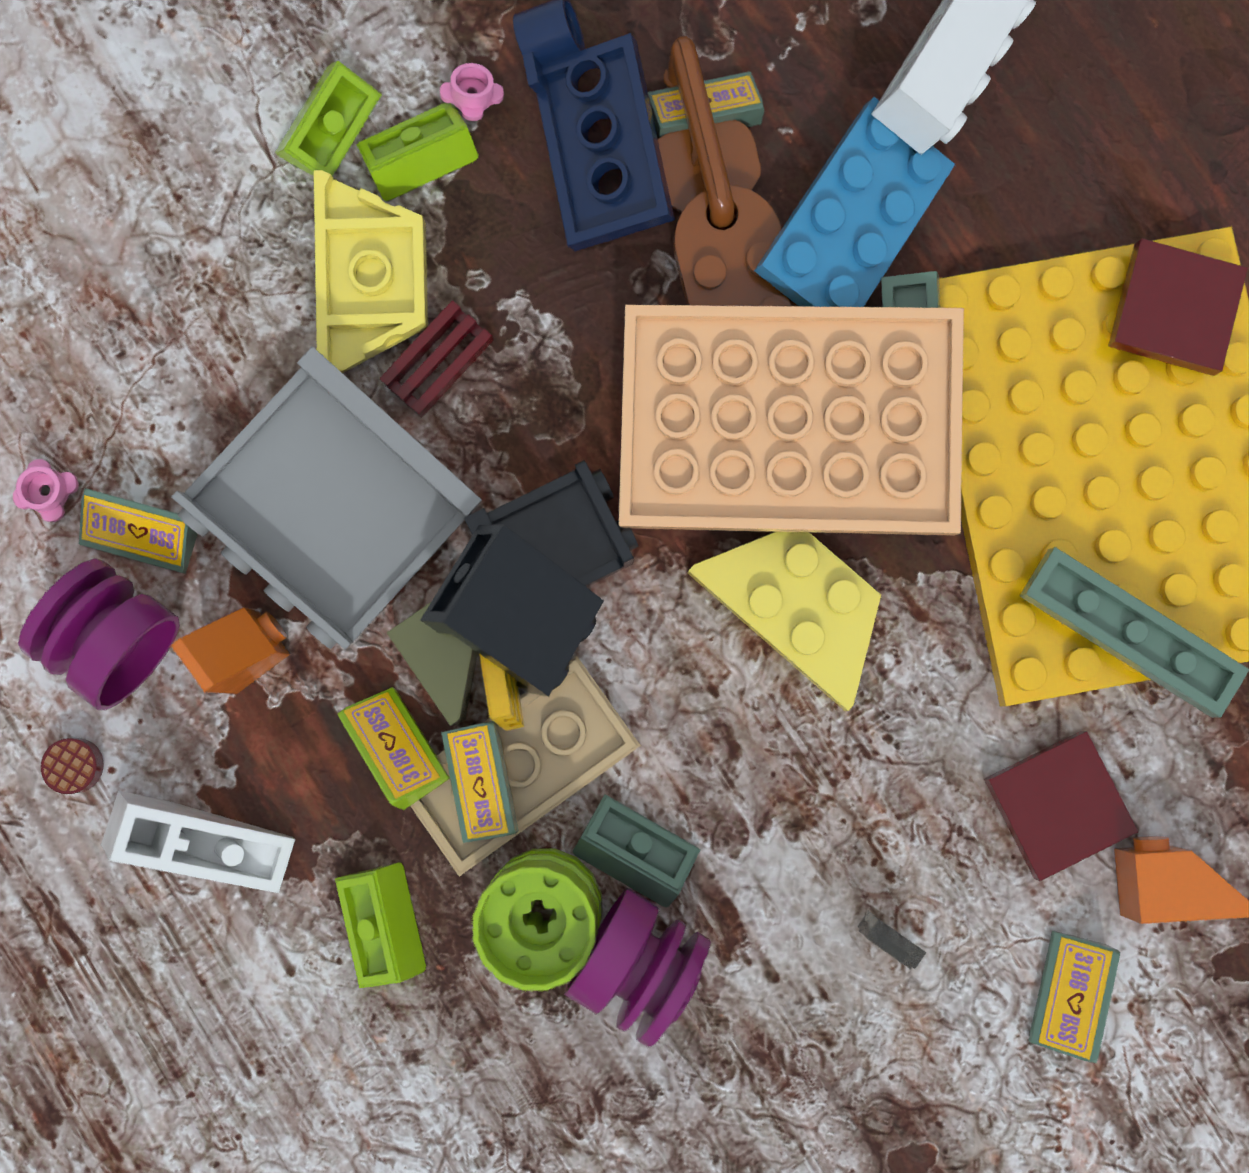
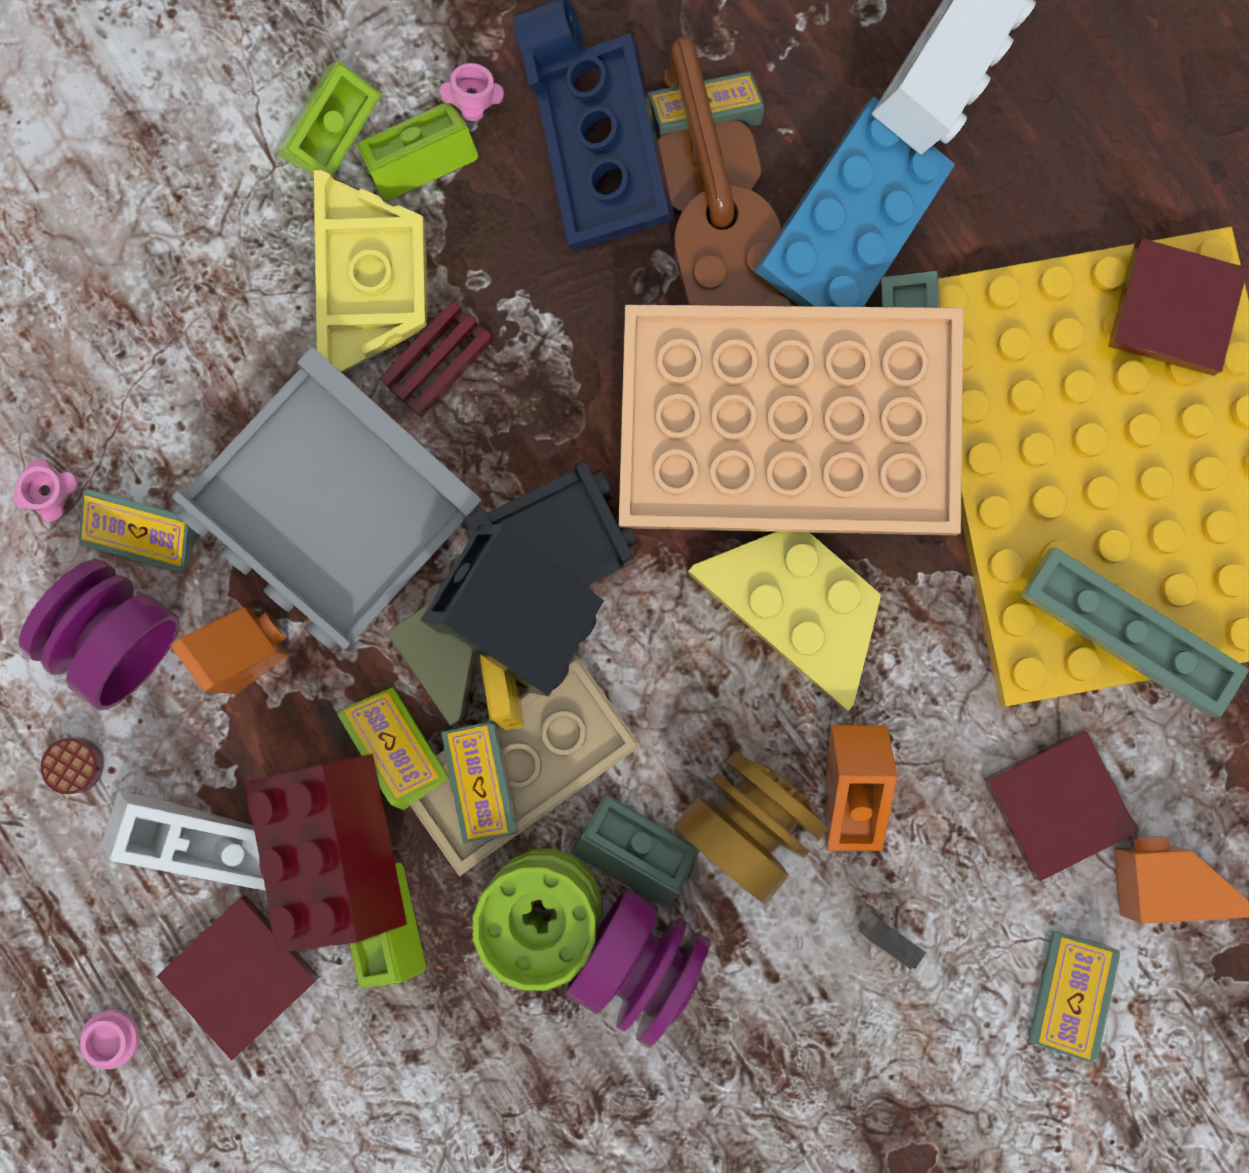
none -> bright pink plate [80,1010,140,1069]
none -> dark red tile [156,895,320,1061]
none -> dark red brick [245,754,408,952]
none -> pearl gold wheel [674,751,828,905]
none -> orange slope [826,725,898,851]

